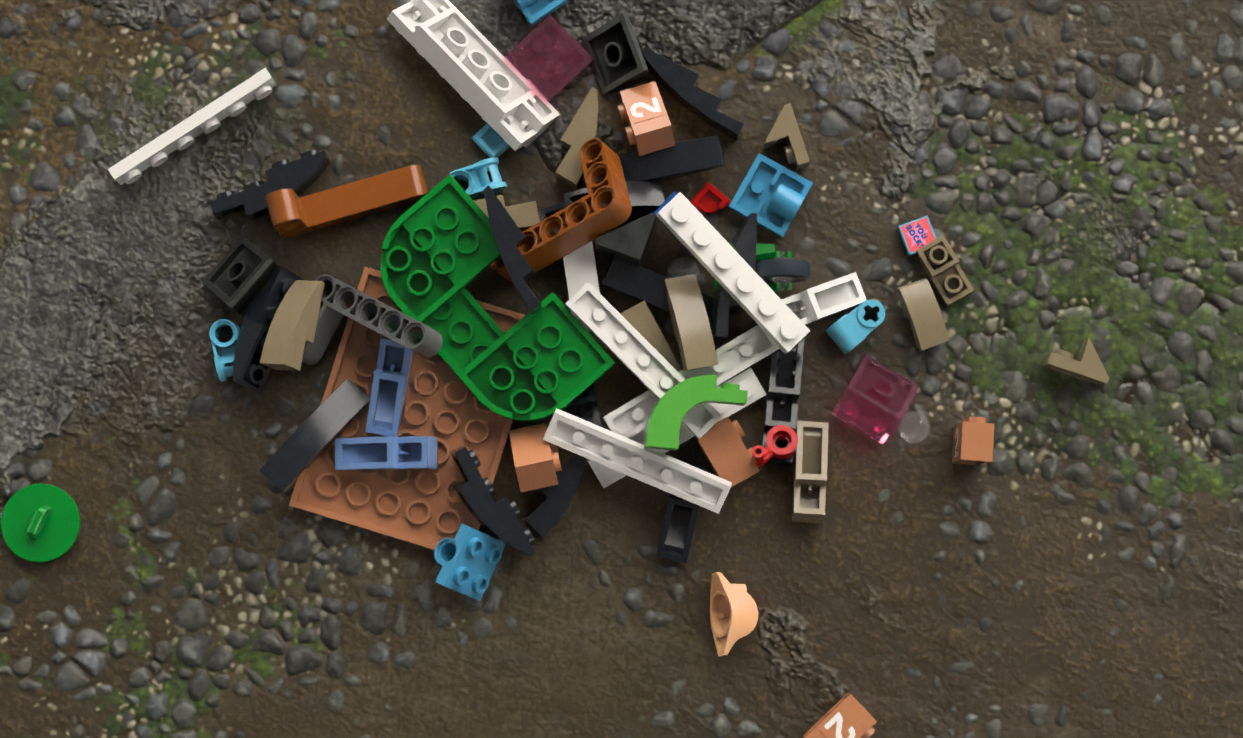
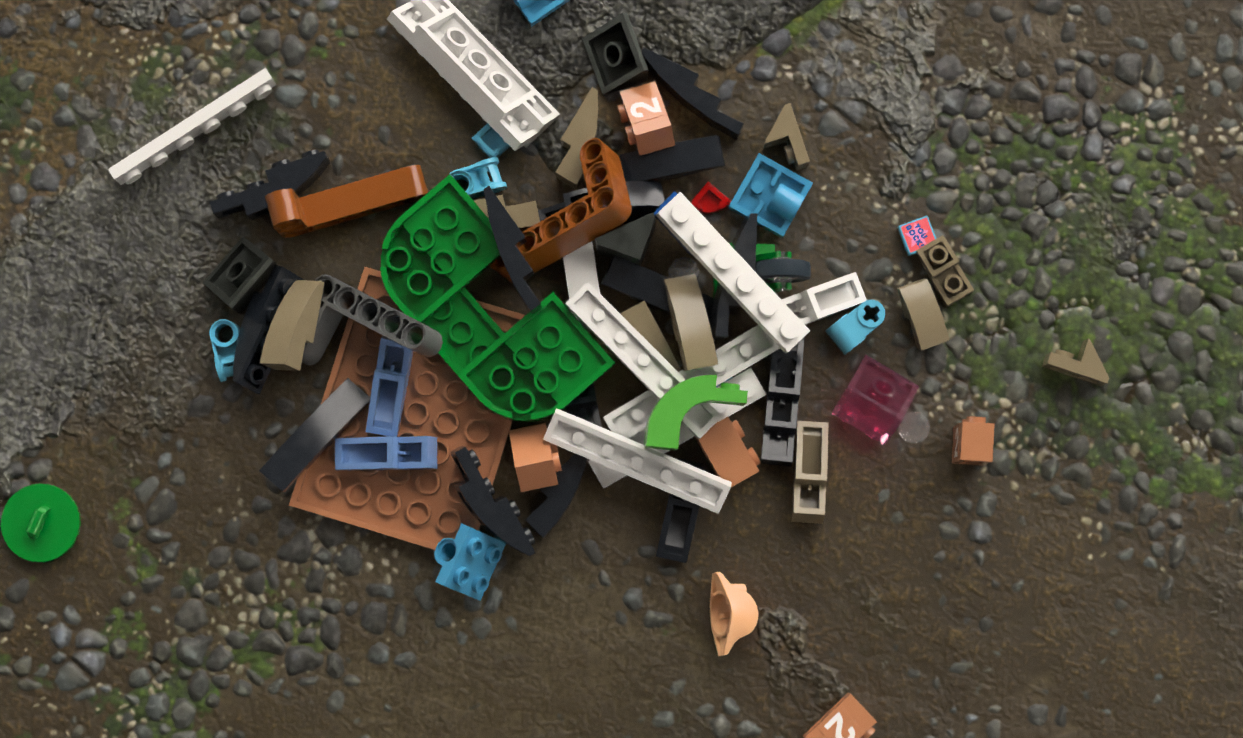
clear pink slope [505,14,593,101] -> none
plate [751,425,798,467] -> none

